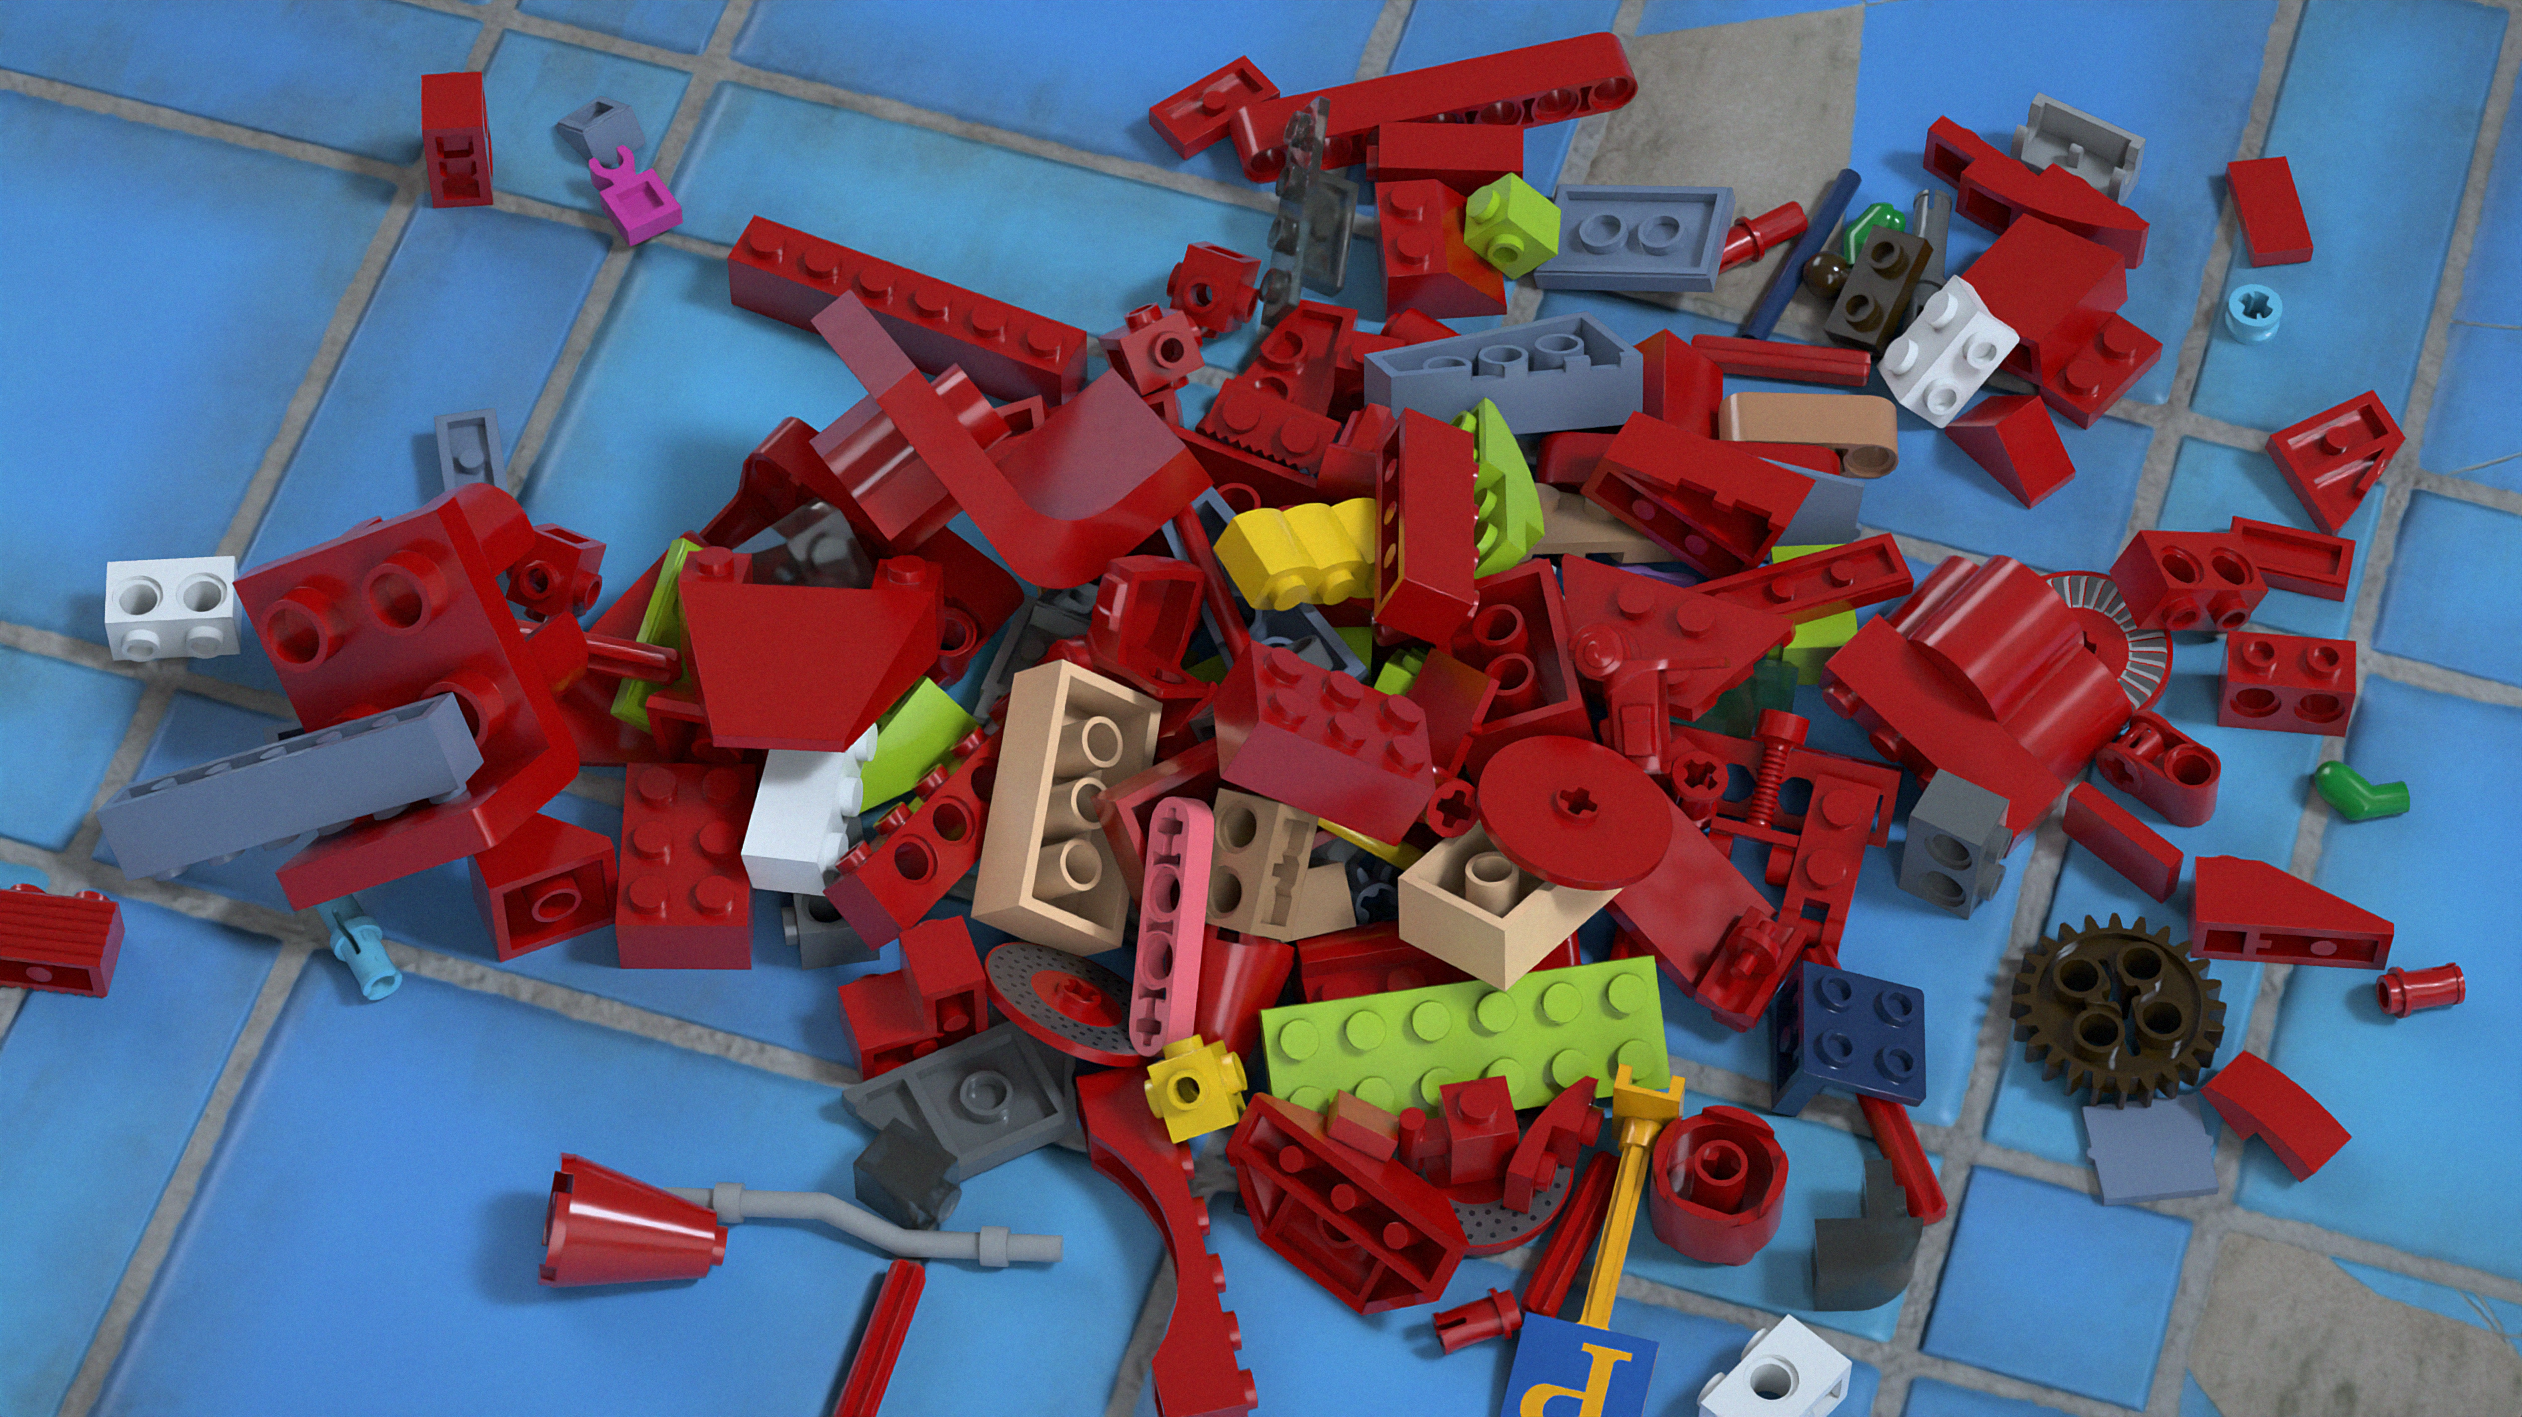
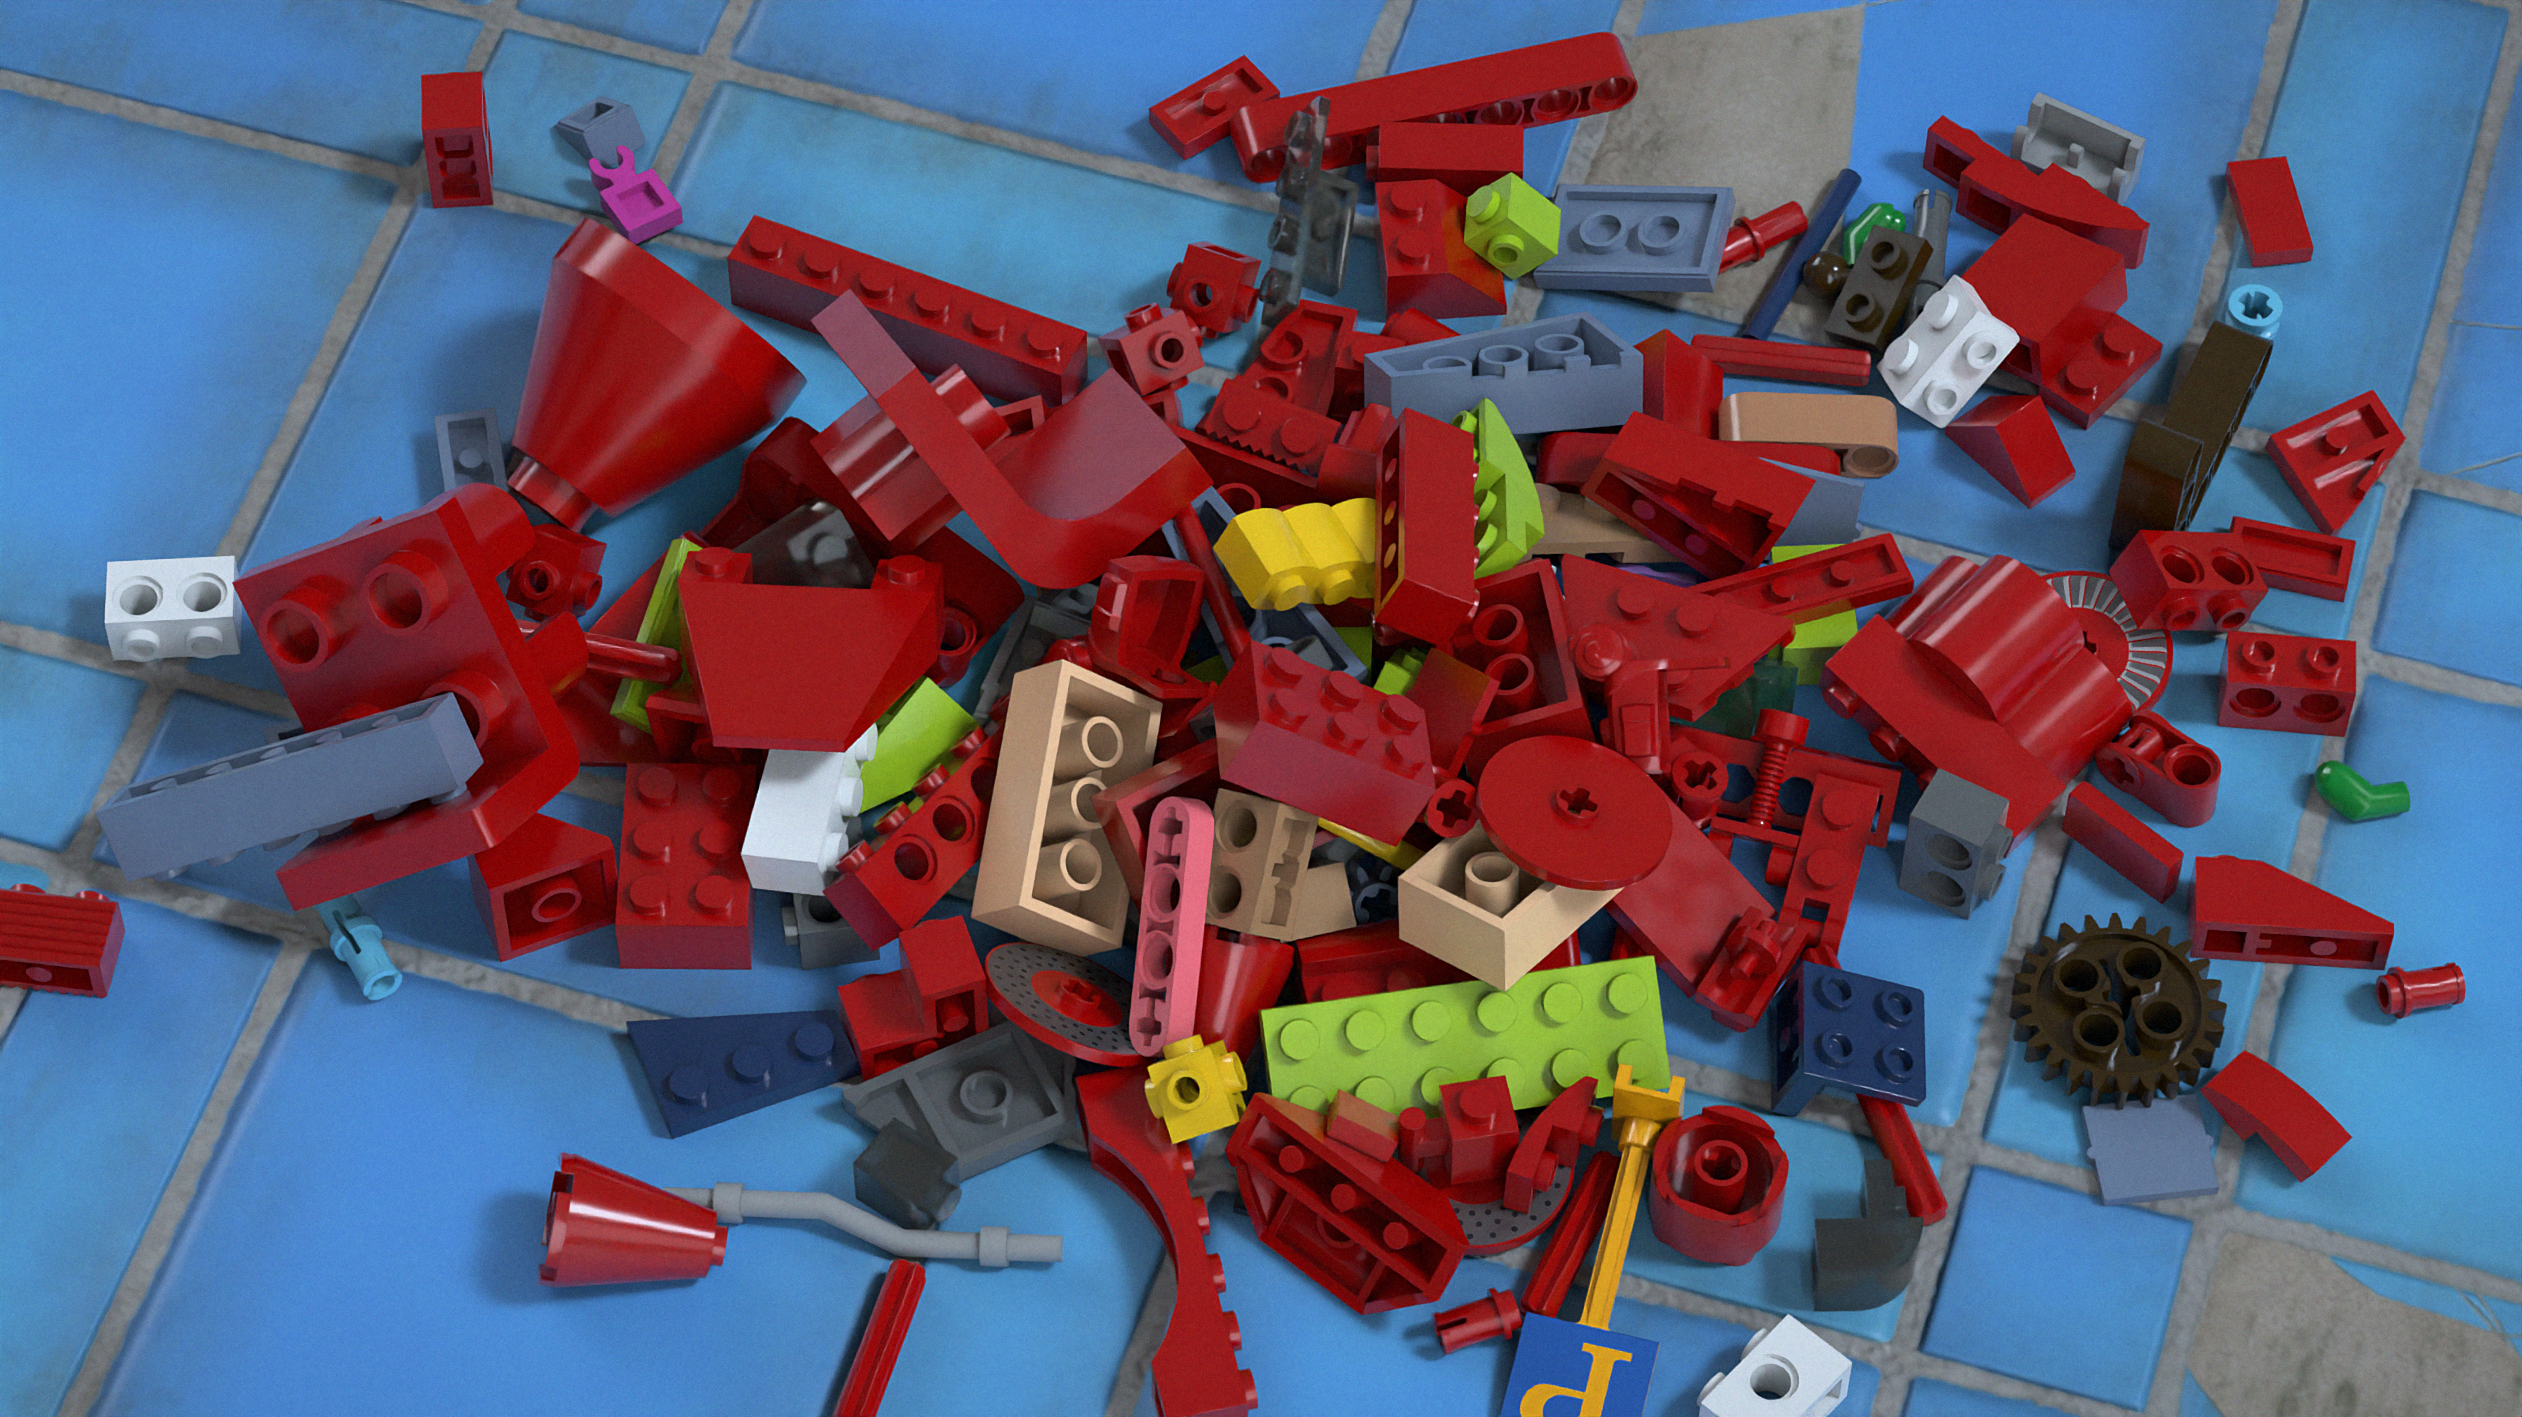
none -> red cone [506,217,808,533]
none -> dark blue wing [626,1009,859,1139]
none -> dark brown beam [2108,320,2274,553]

